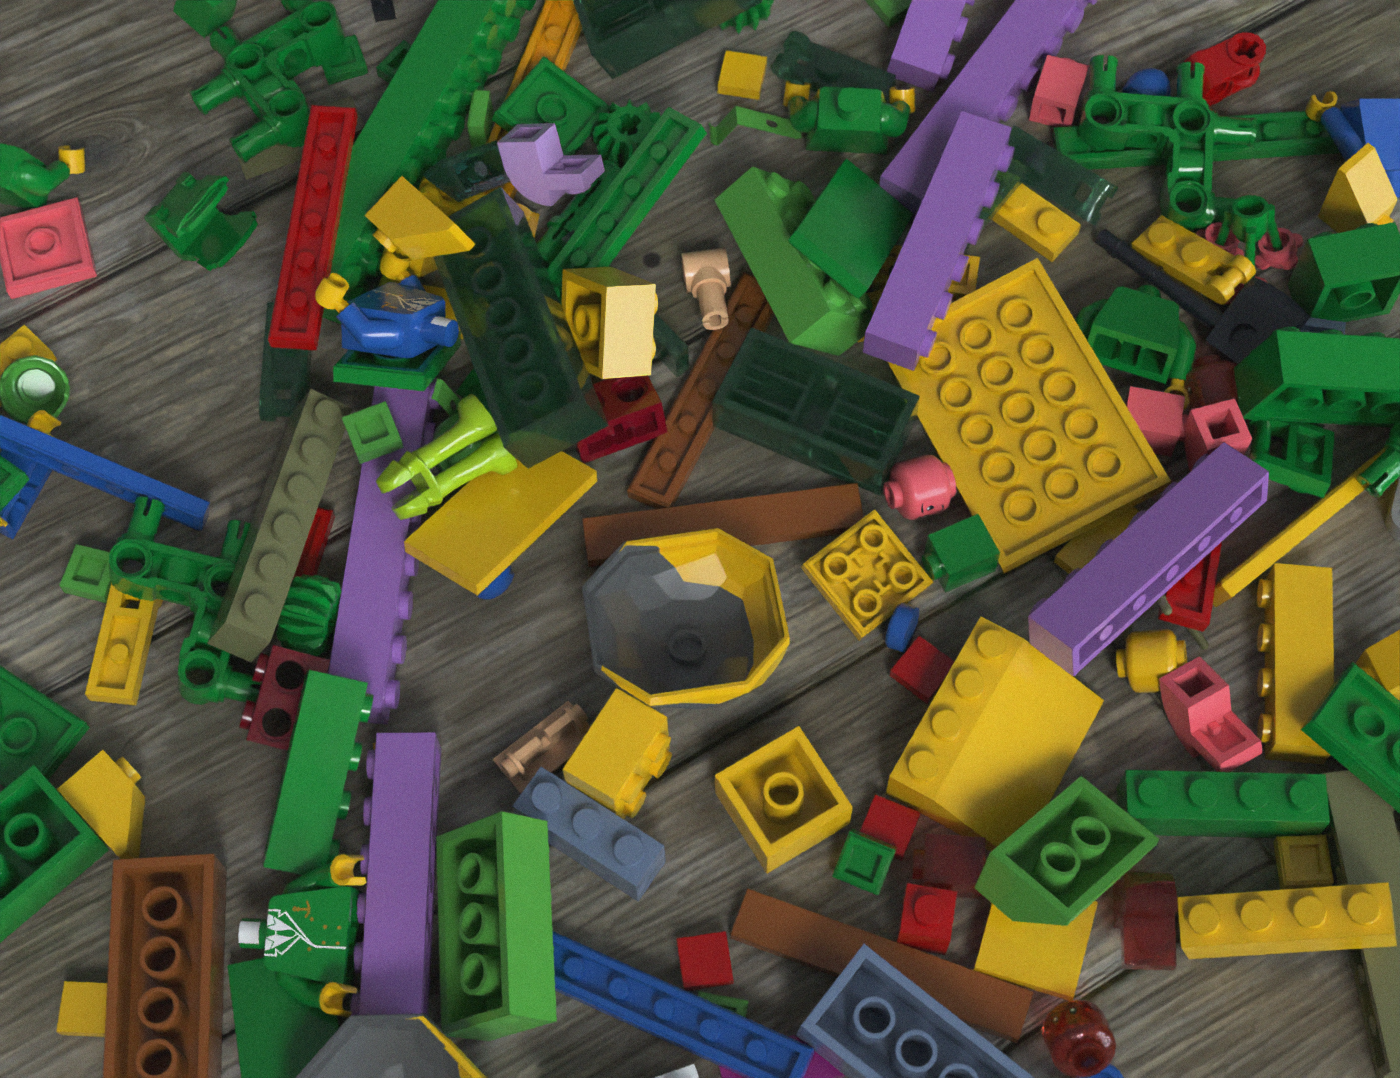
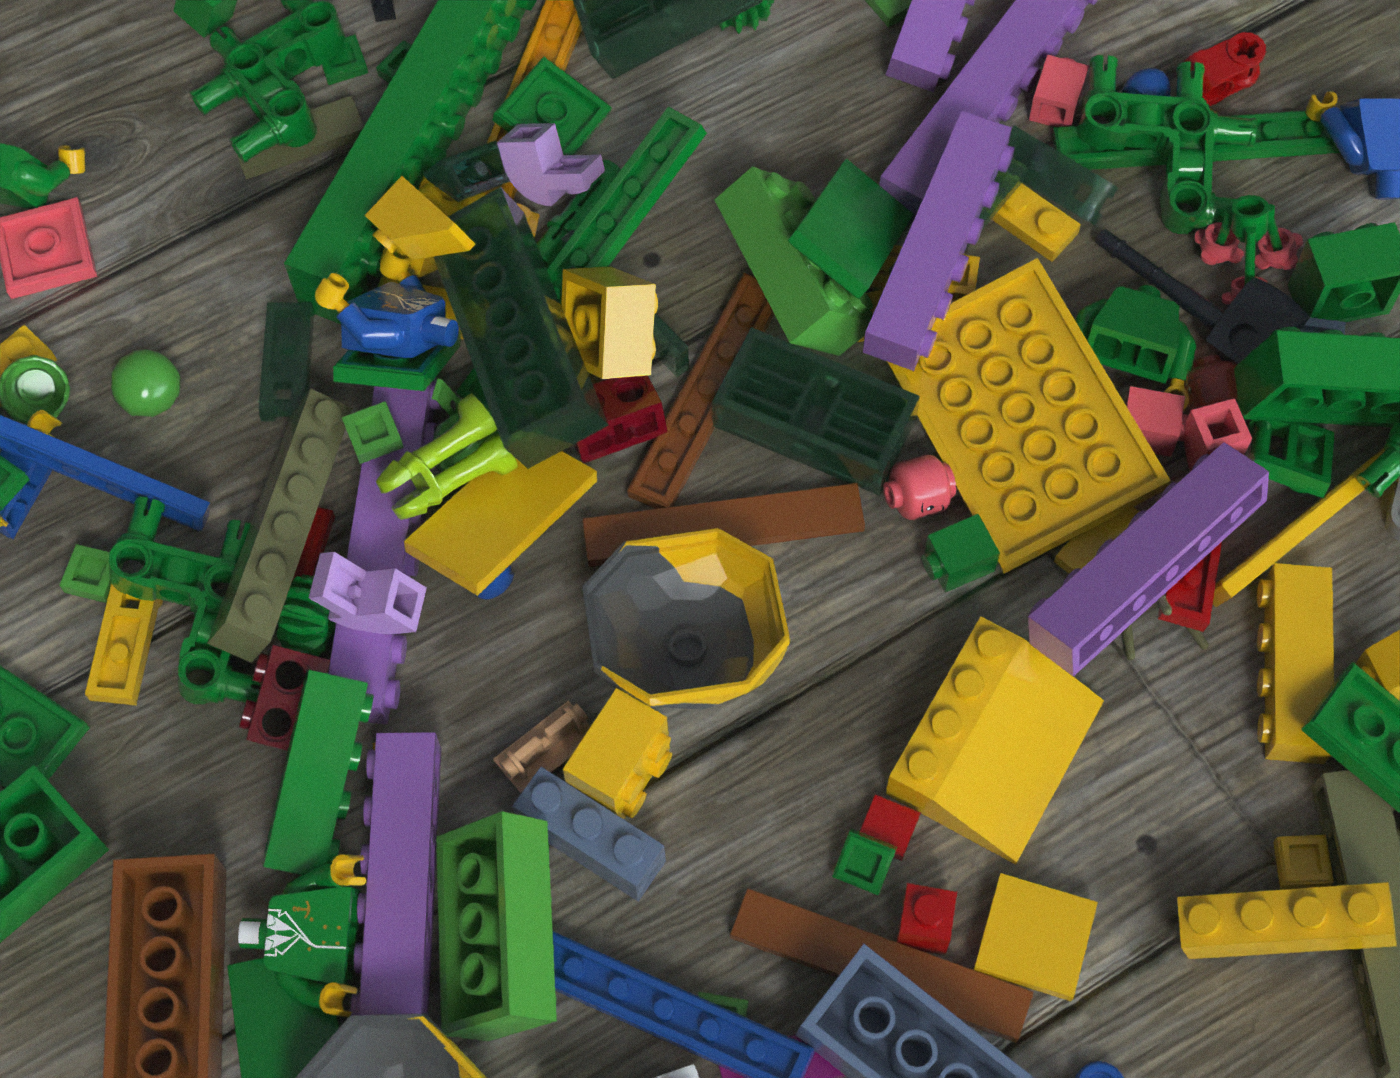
yellow tile [56,981,107,1037] -> none
yellow slope [57,750,145,859] -> none
green piece [144,172,258,271] -> none
red tile [268,105,358,351] -> none
bright green tile [467,90,494,151] -> none
green gear [593,98,661,167] -> none
red tile [676,931,734,991] -> none
light nougat pin [681,247,731,330] -> none
bright green piece [709,106,802,146] -> none
yellow brick [715,726,853,874] -> none
yellow tile [718,50,767,100] -> none
clear green plate [771,31,896,101] -> none
green torso [782,80,915,155] -> none
yellow tile [800,509,934,641] -> none
blue tile [885,602,919,653] -> none
red tile [889,636,955,704] -> none
clear red brick [912,833,986,899] -> none
bright green slope [974,776,1159,926] -> none
clear red head [1042,1000,1116,1078] -> none
clear red brick [1113,870,1178,971] -> none
yellow head [1116,629,1188,693] -> none
green brick [1116,770,1330,838] -> none
yellow plate [1131,215,1256,304] -> none
coral brick [1159,656,1262,772] -> none
yellow slope [1317,143,1398,233] -> none
none -> bright green hair [111,349,181,417]
none -> lavender brick [309,552,427,634]

